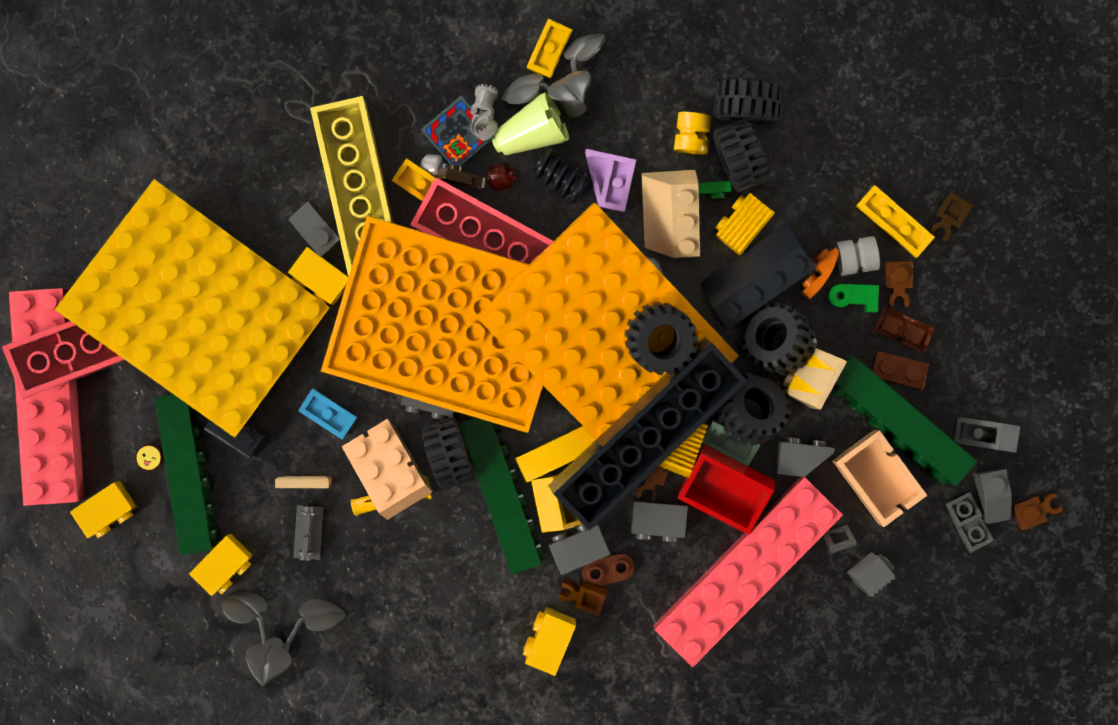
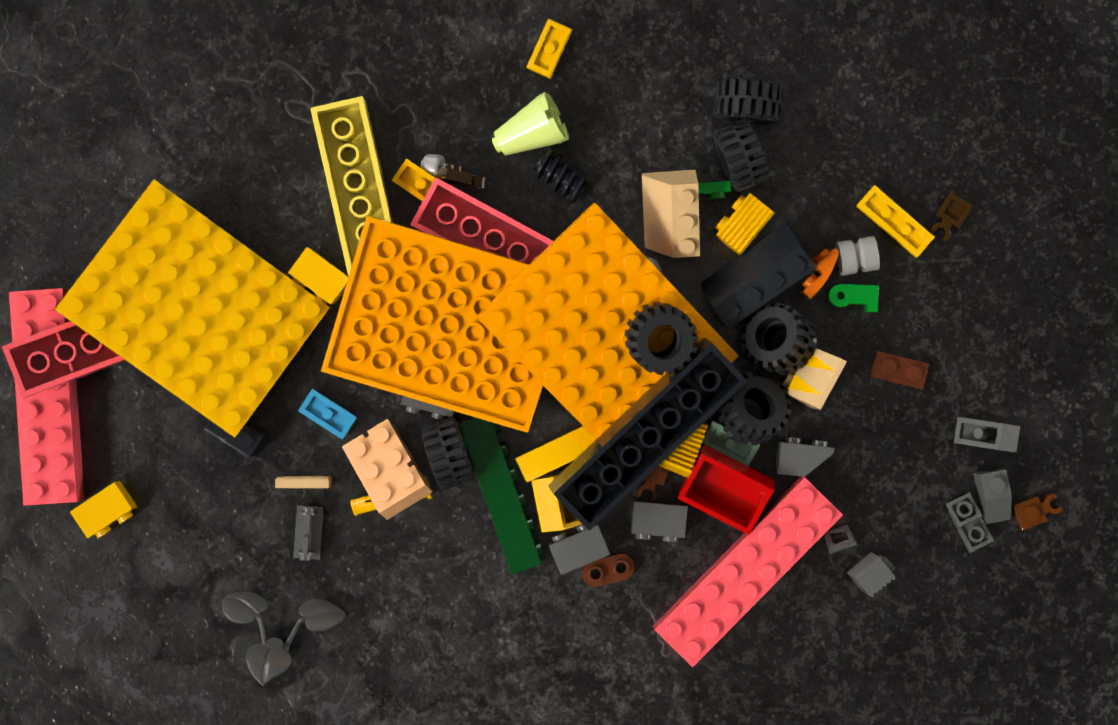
light yellow tile [135,444,164,471] -> none
dark green brick [154,394,219,555] -> none
yellow brick [189,534,253,596] -> none
dark grey slope [288,202,341,258] -> none
tile [421,96,495,166] -> none
light grey connector [470,84,498,141] -> none
clear red piece [487,163,515,191] -> none
dark grey plant [502,34,605,118] -> none
yellow brick [523,607,576,676] -> none
reddish brown plate [559,578,608,616] -> none
lavender wing [585,149,636,212] -> none
yellow wheel [674,112,712,155] -> none
dark green brick [831,356,977,486] -> none
light nougat piece [832,429,927,527] -> none
copper piece [873,307,935,353] -> none
reddish brown plate [885,262,913,307] -> none

